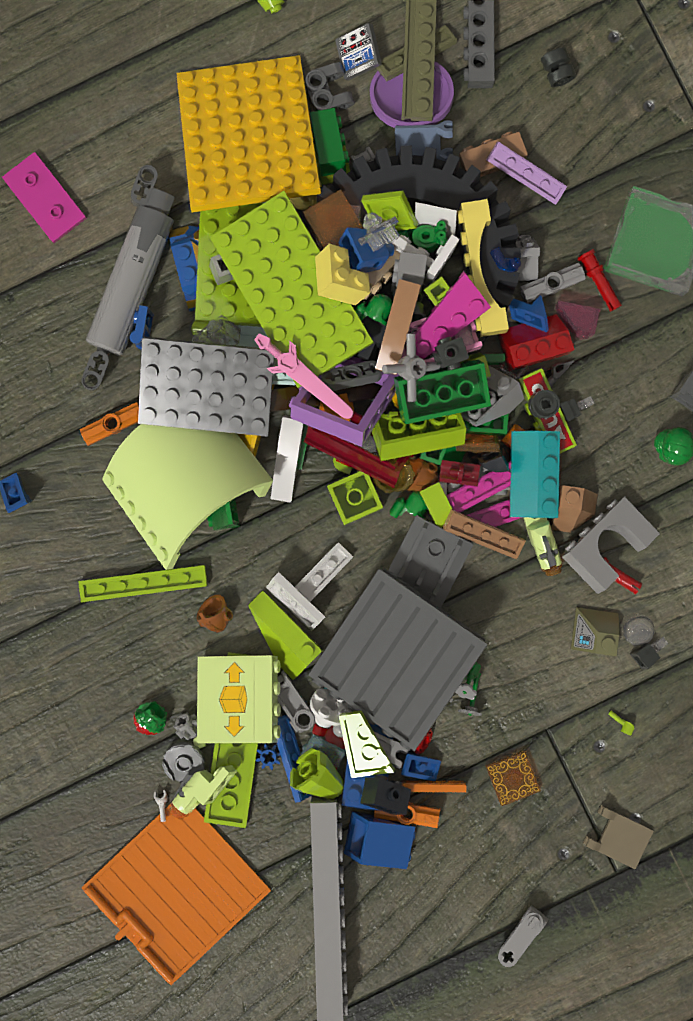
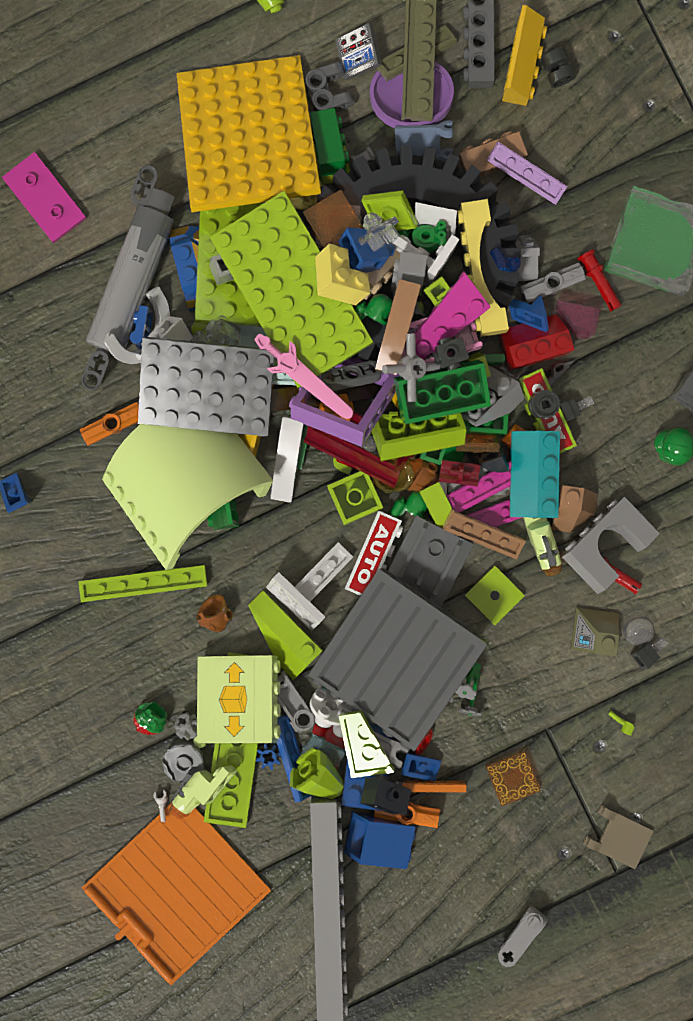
none -> white piece [104,287,193,364]
none -> brick [345,511,404,596]
none -> lime tile [465,566,525,625]
none -> yellow slope [502,5,547,106]

